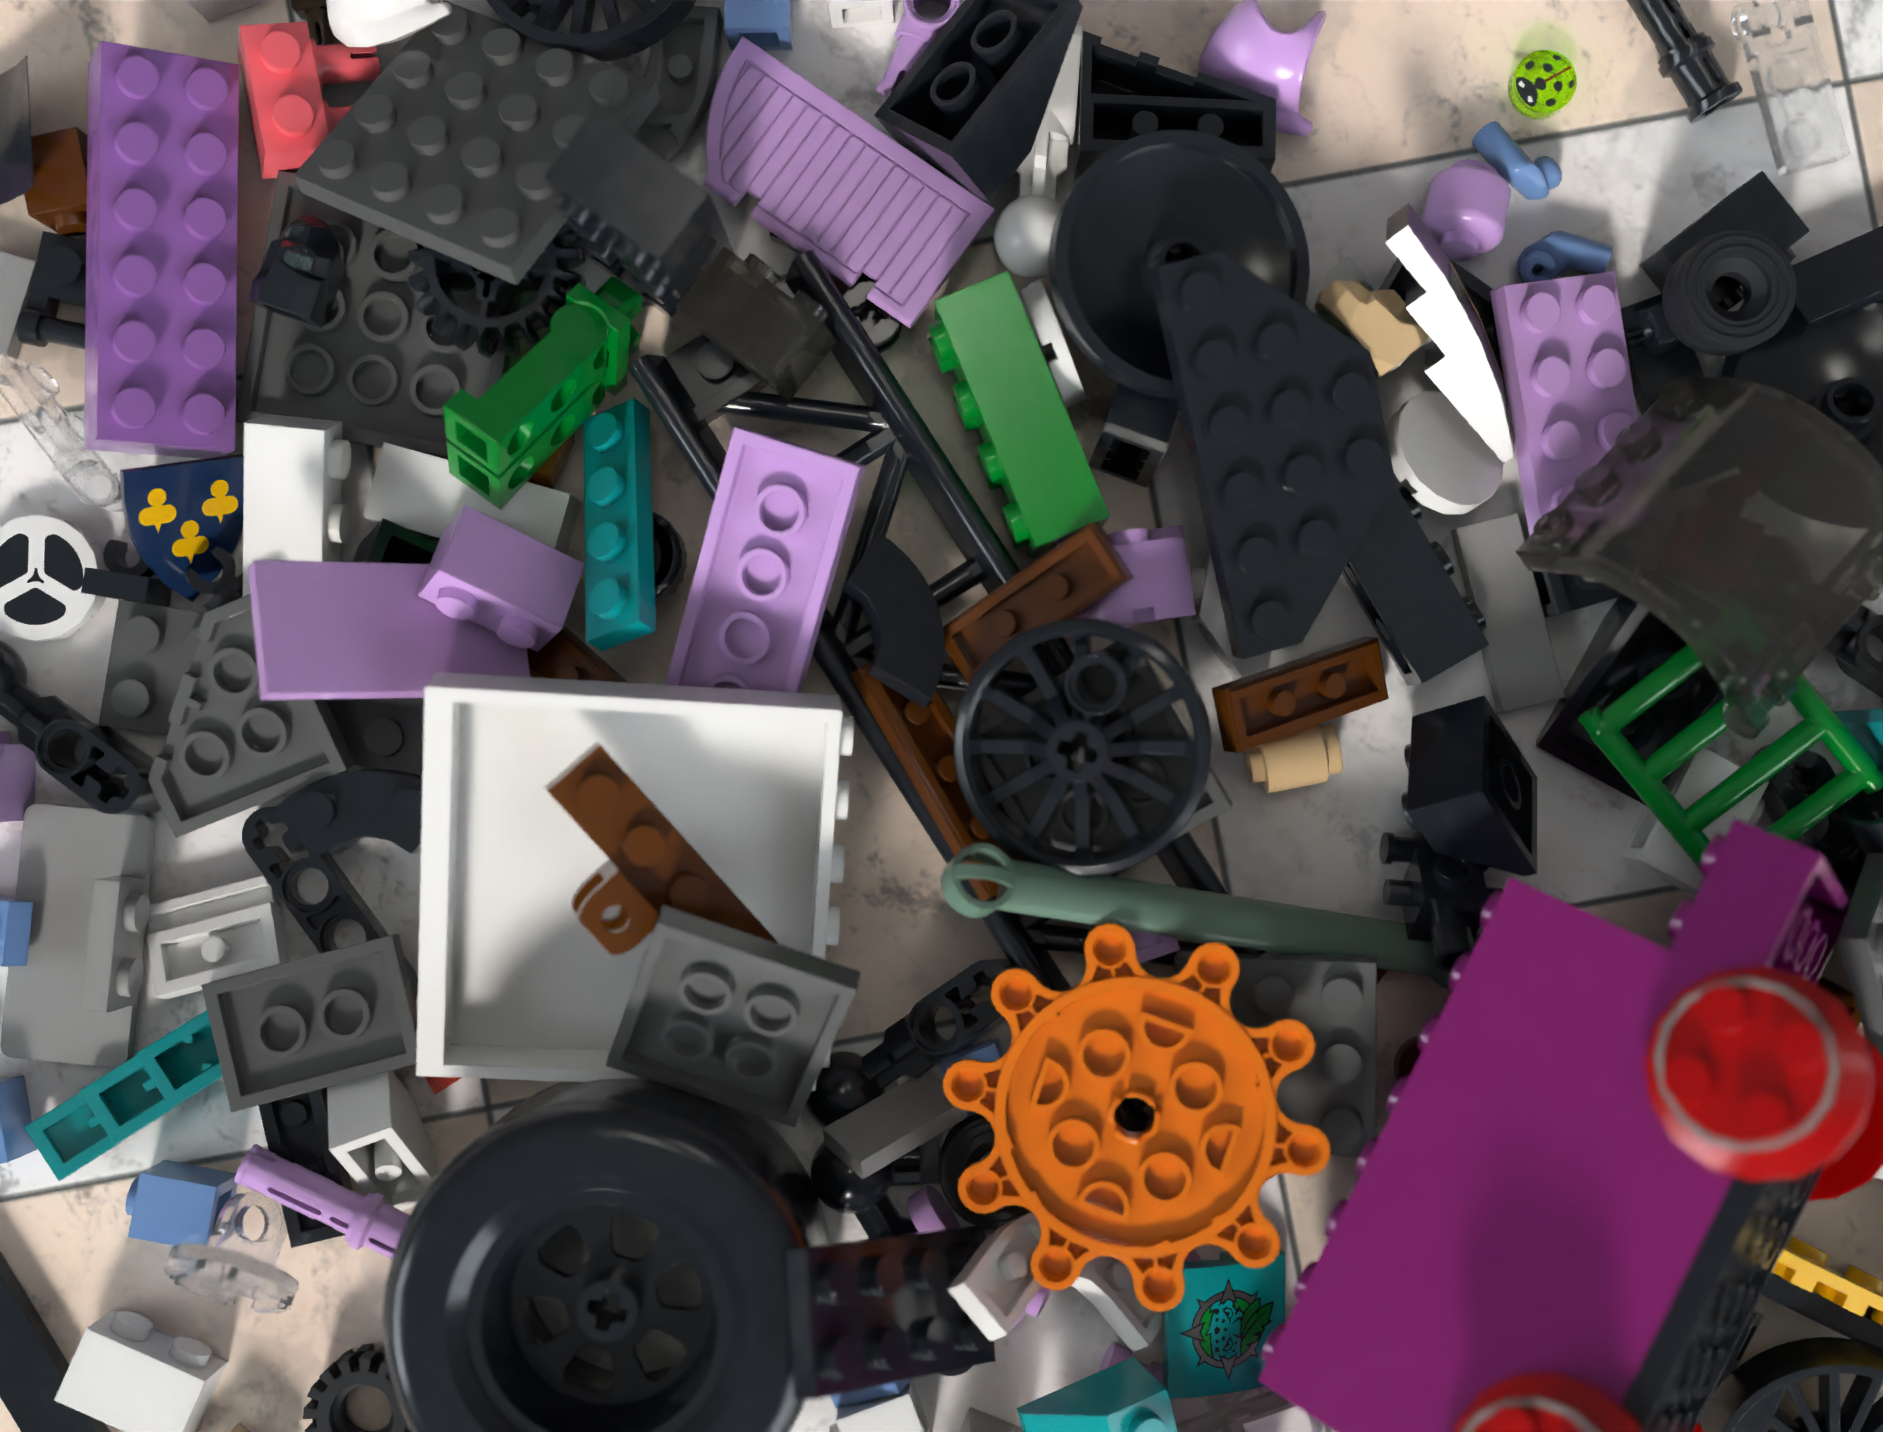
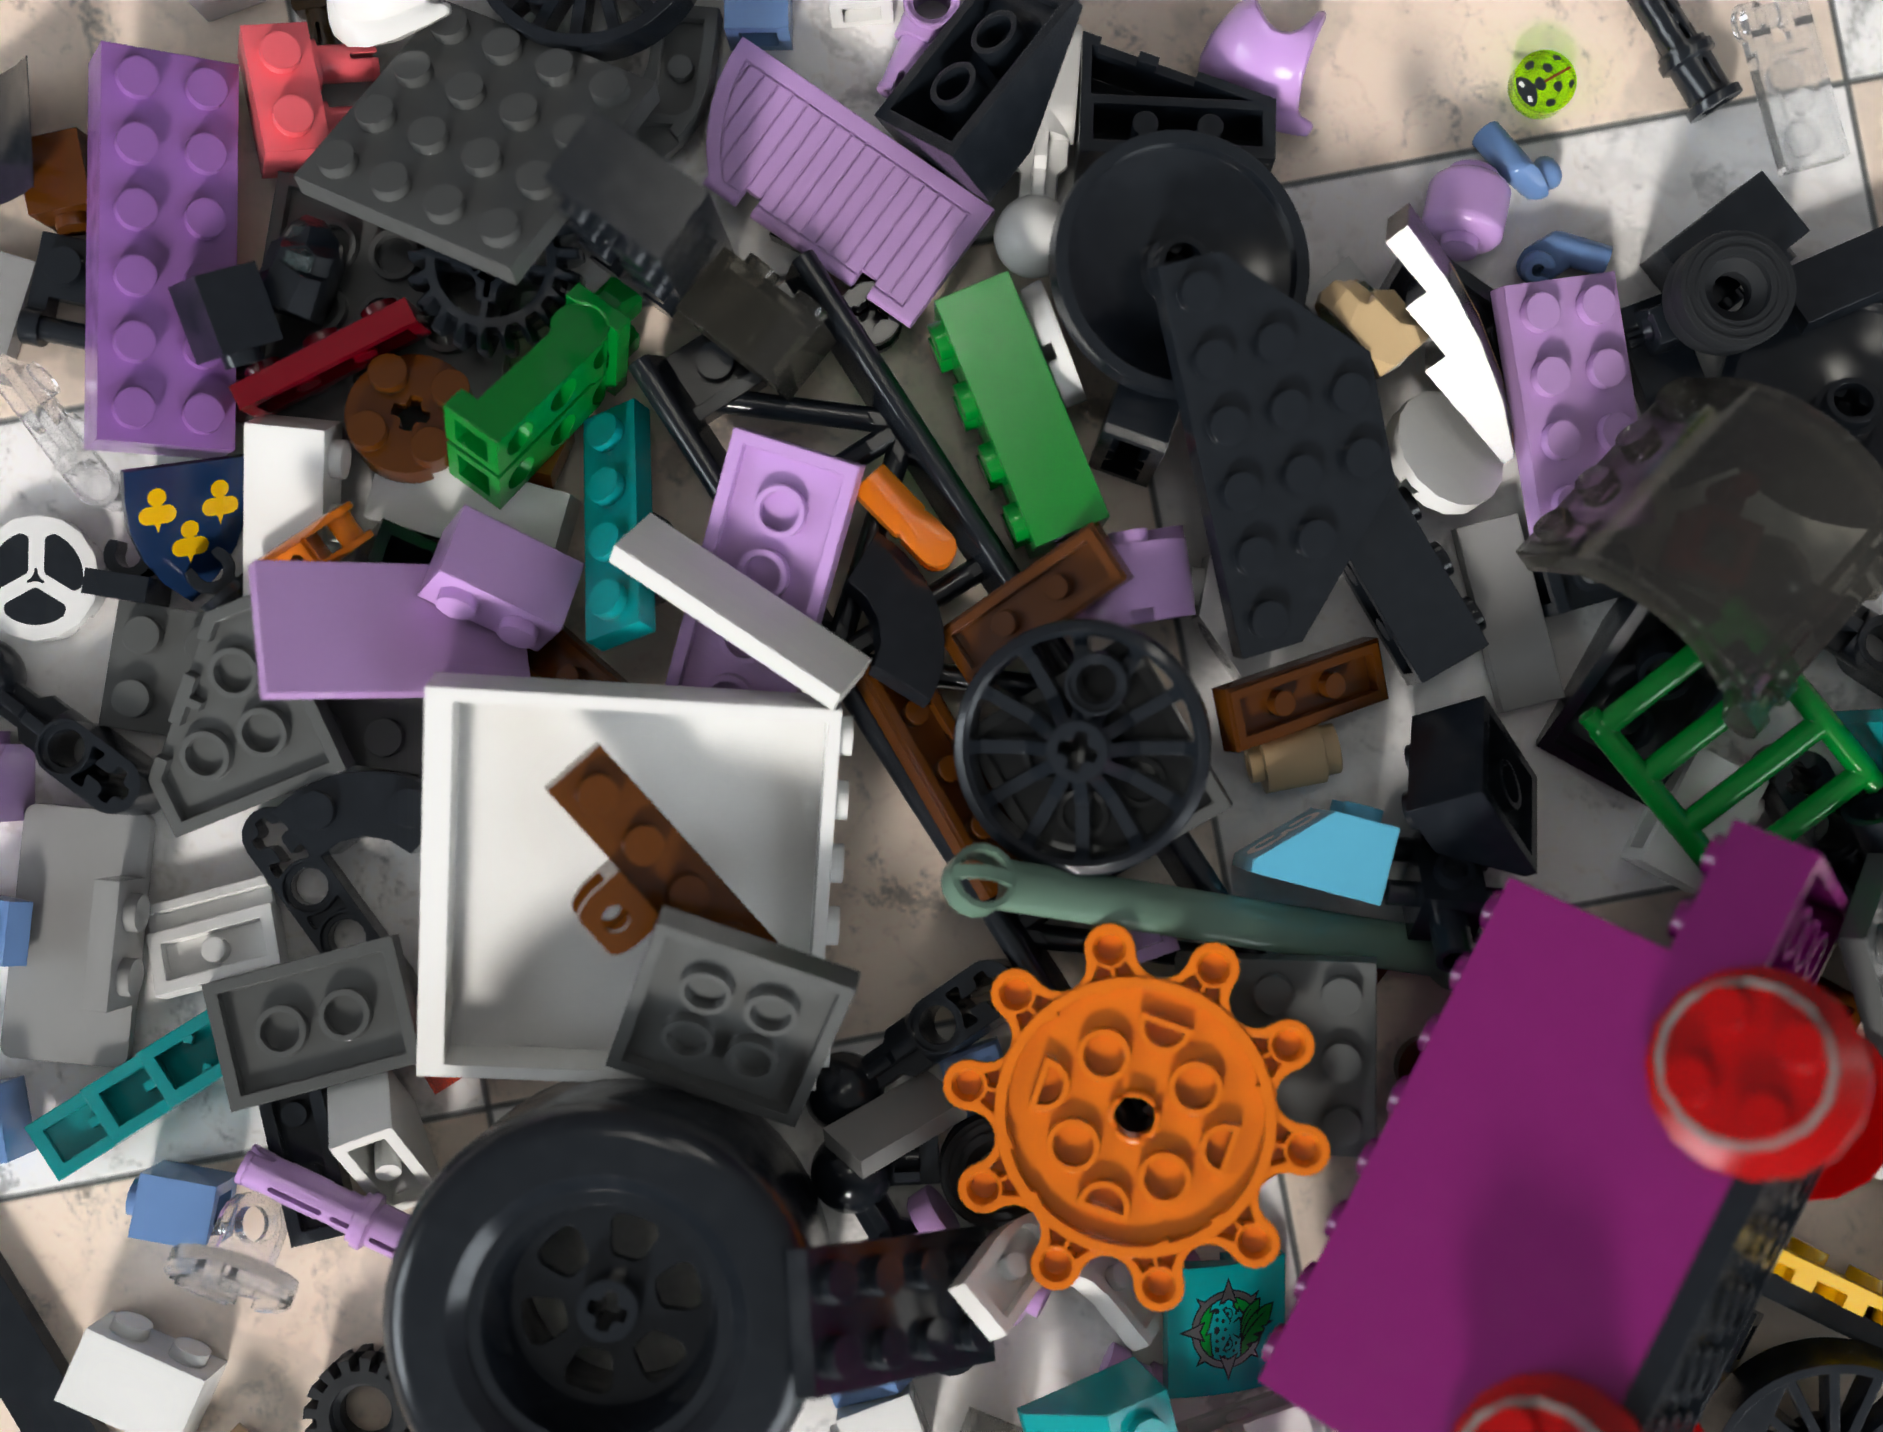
none -> black brick [168,261,284,370]
none -> dark red plate [228,297,433,418]
none -> orange bar [257,500,375,562]
none -> reddish brown plate [344,353,473,484]
none -> white tile [609,513,871,710]
none -> orange bar [856,463,957,572]
none -> medium azure slope [1232,799,1400,906]

